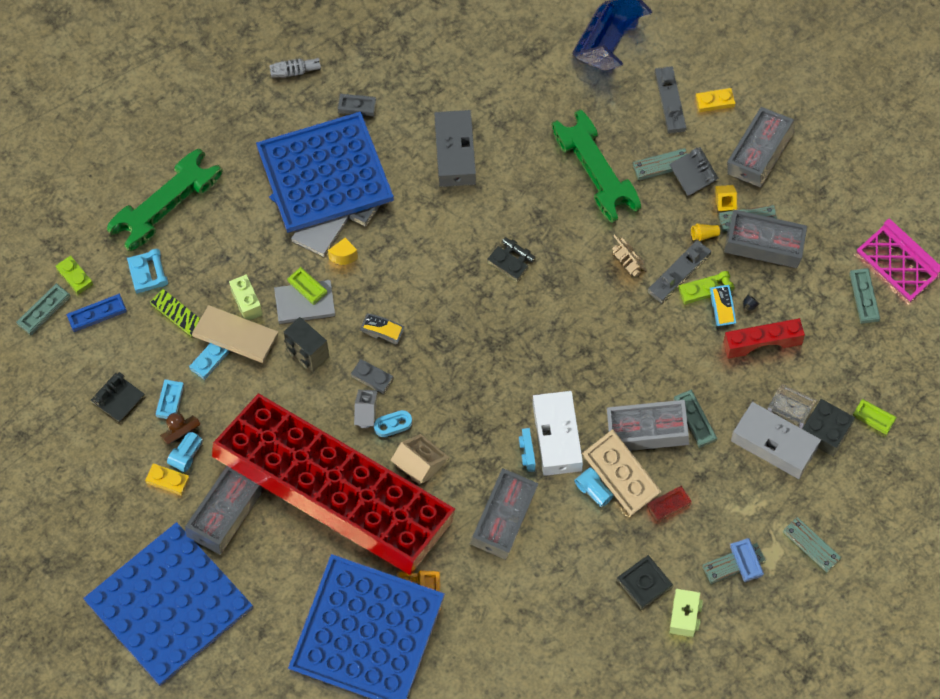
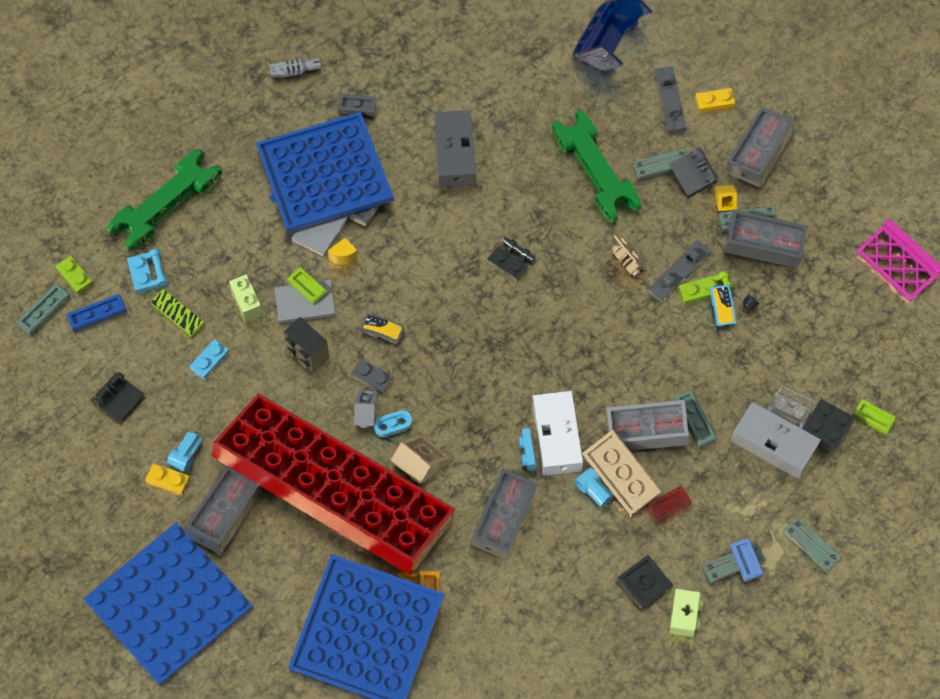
medium azure plate [156,379,184,419] -> none
reddish brown tile [160,412,200,444] -> none
tan tile [192,305,278,363] -> none
yellow cone [691,223,720,241] -> none
red arch [723,318,805,359] -> none
sand green tile [849,268,880,324] -> none

